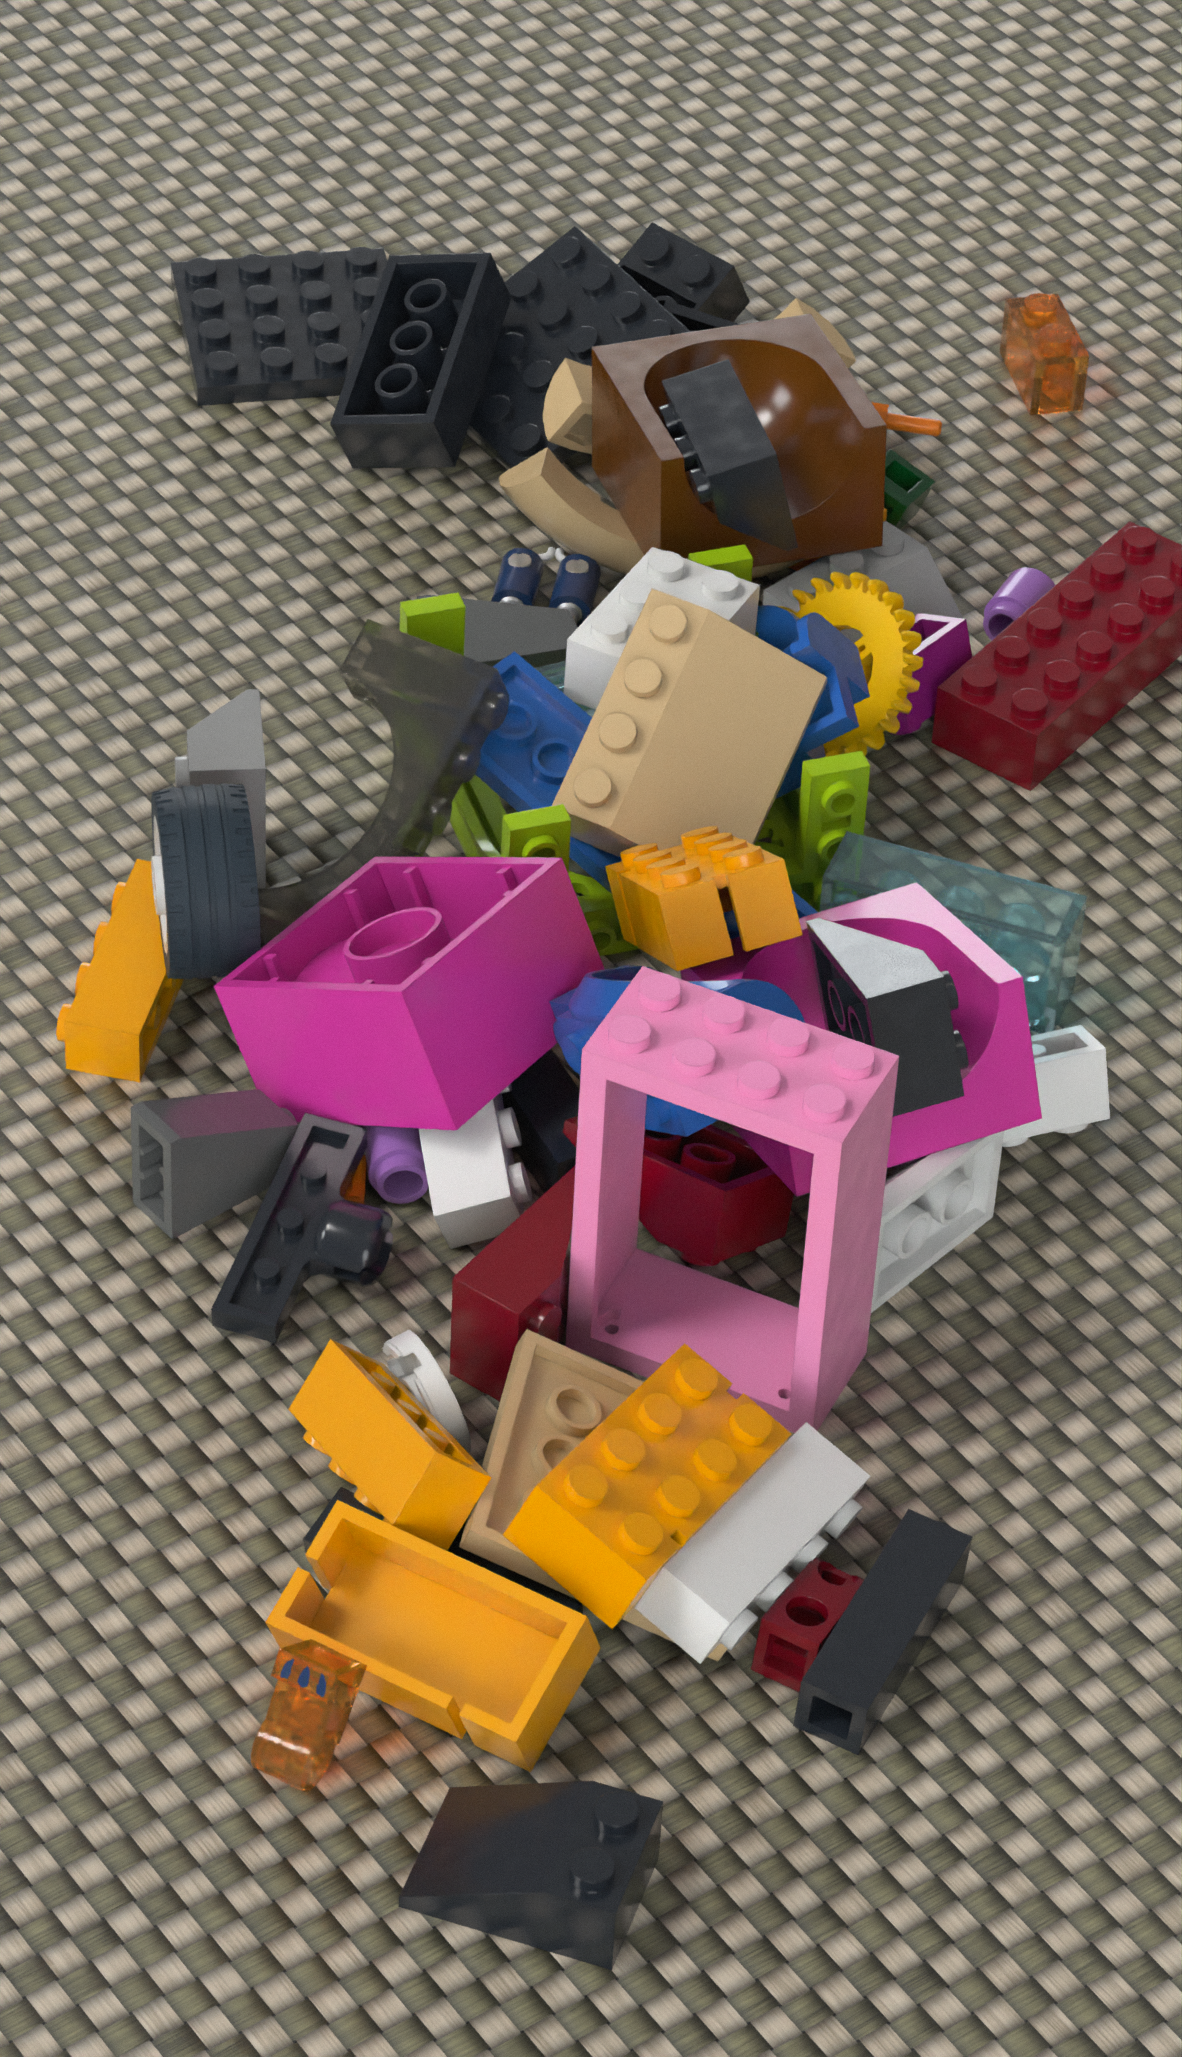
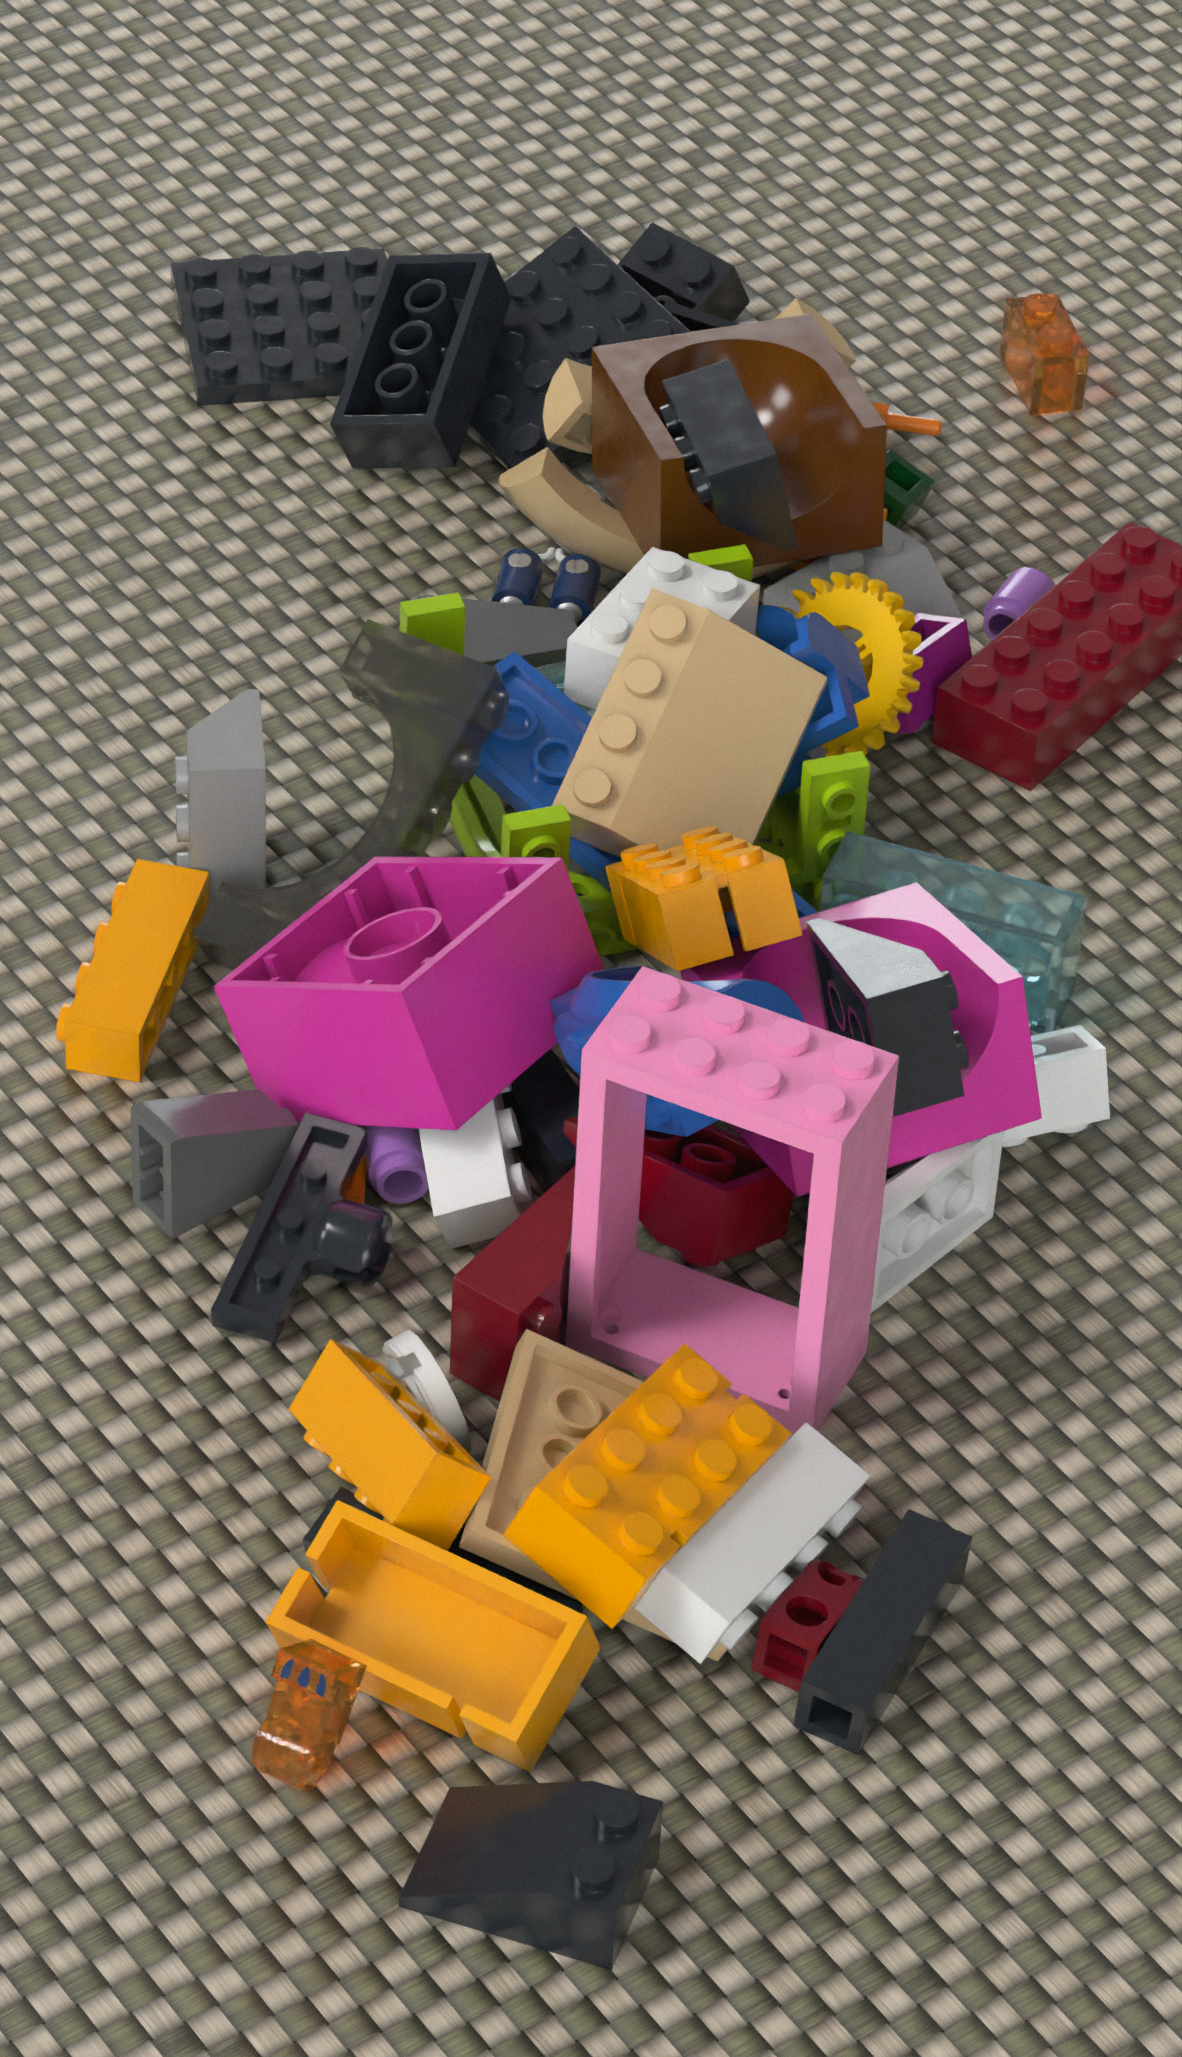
black wheel [151,783,261,980] -> none

